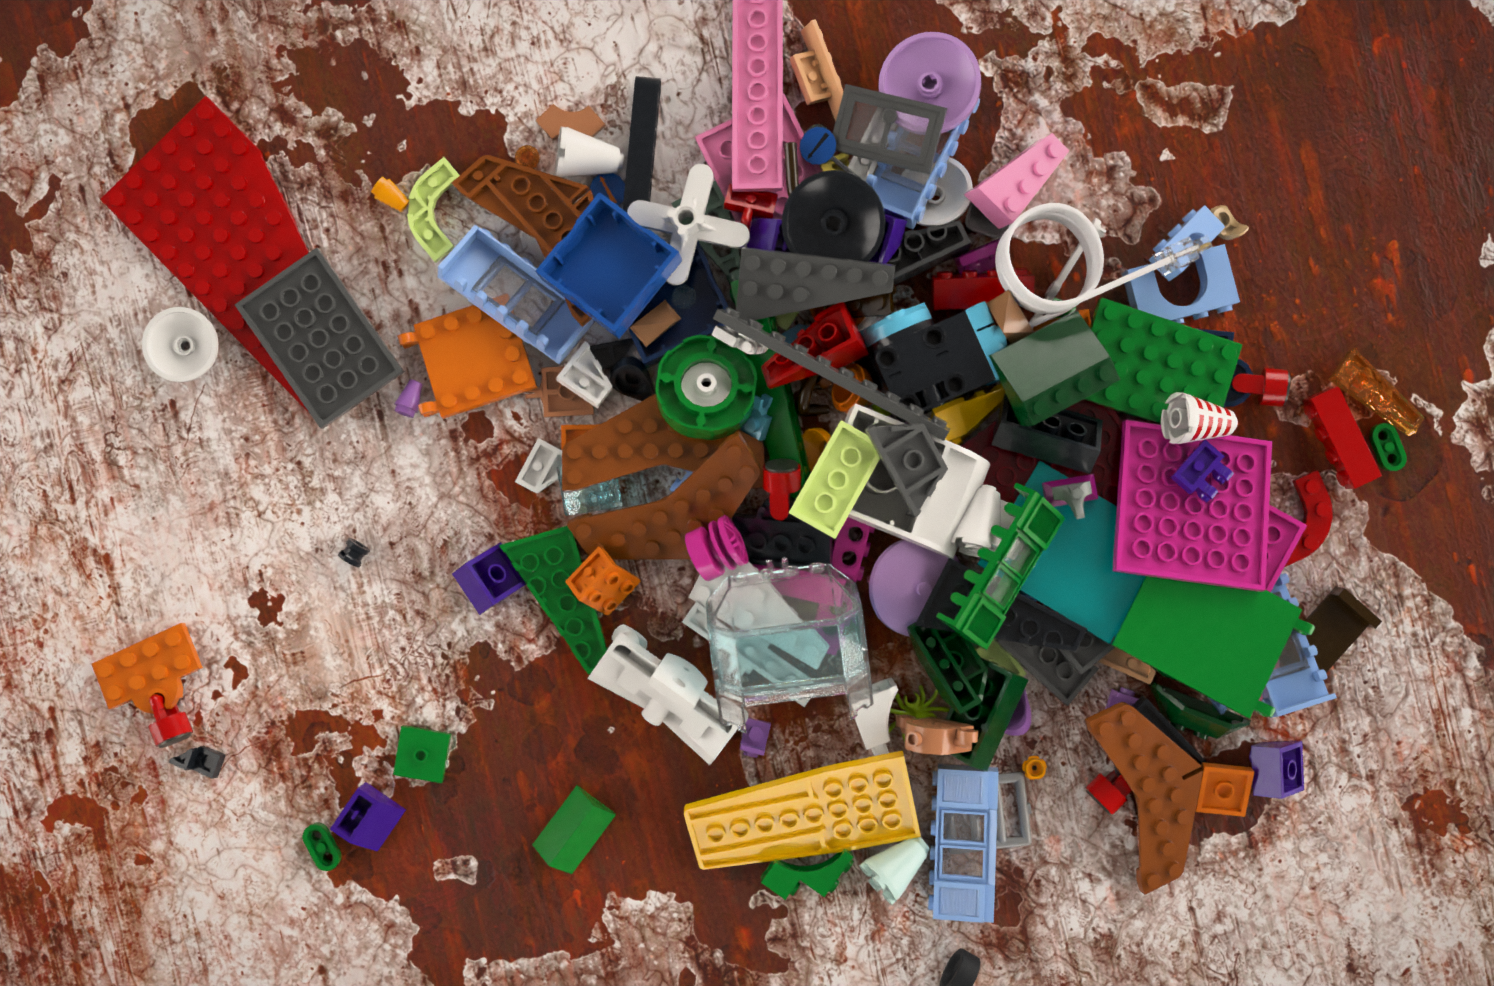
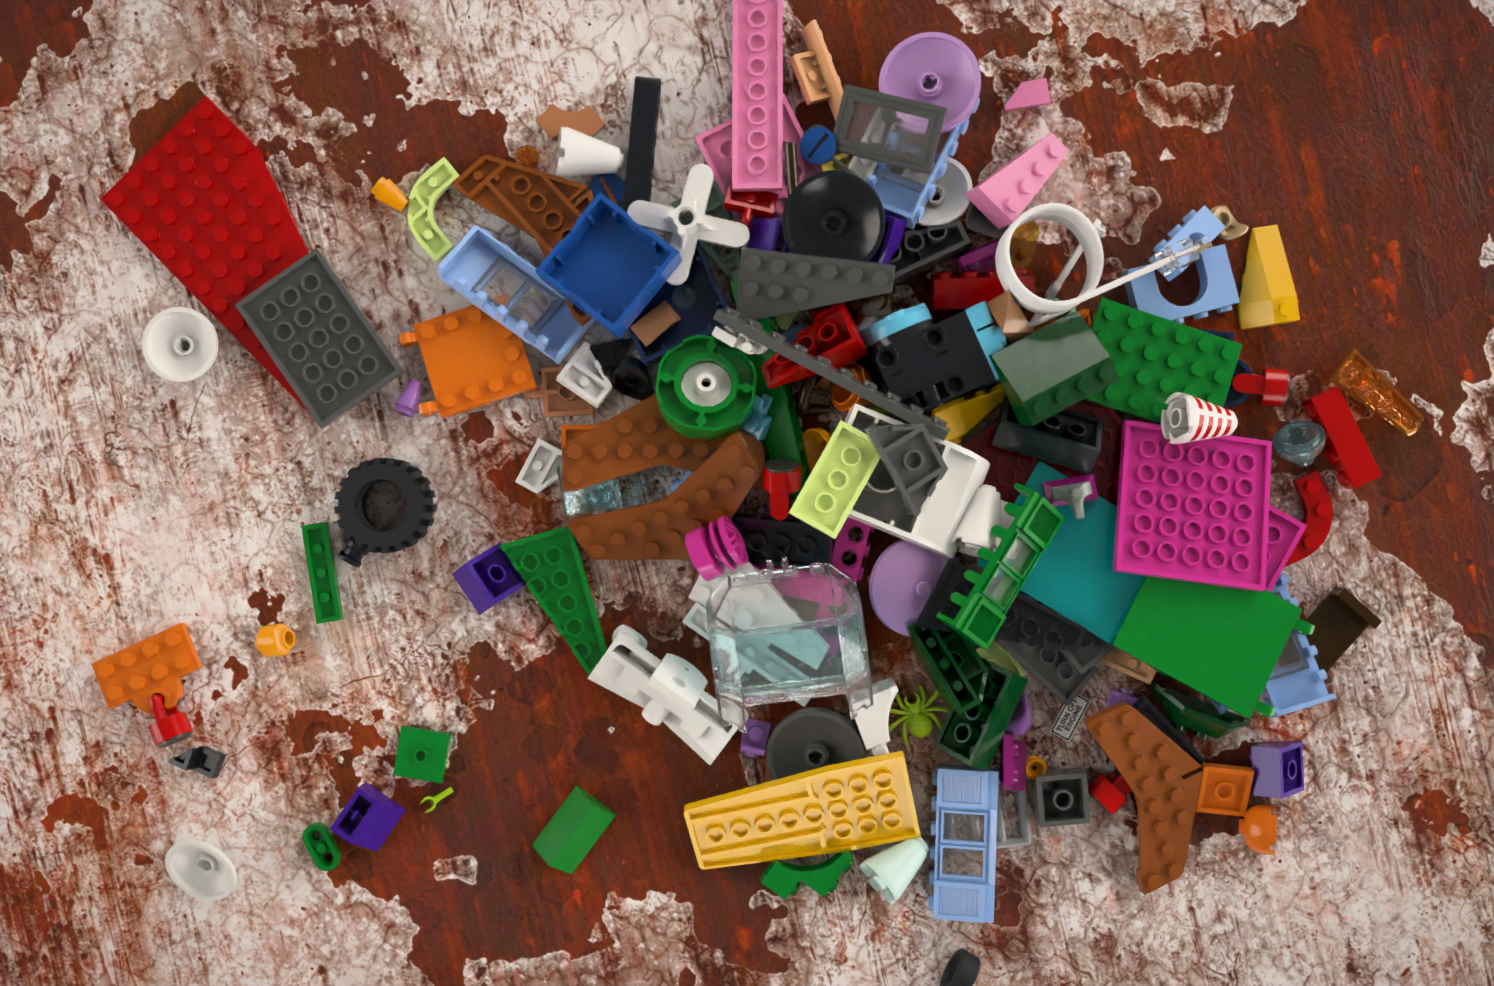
orange bracket [565,546,641,615] -> none
nougat piece [895,715,978,755] -> none
dark purple plate [1170,439,1234,503] -> none
green plate [1369,423,1407,471] -> none
none -> white dish [165,839,237,901]
none -> light orange head [255,624,295,657]
none -> green plate [301,522,344,624]
none -> black tyre [334,458,437,553]
none -> lime hand [419,786,454,813]
none -> dark grey dish [766,708,867,780]
none -> magenta bracket [1000,735,1026,791]
none -> bright pink tile [1003,78,1050,112]
none -> clear yellow plate [1009,221,1040,268]
none -> dark grey slope [1033,767,1091,827]
none -> white sticker [1049,694,1091,742]
none -> yellow wedge [1237,225,1300,330]
none -> orange cylinder [1238,804,1277,856]
none -> clear light blue piece [1273,421,1326,467]

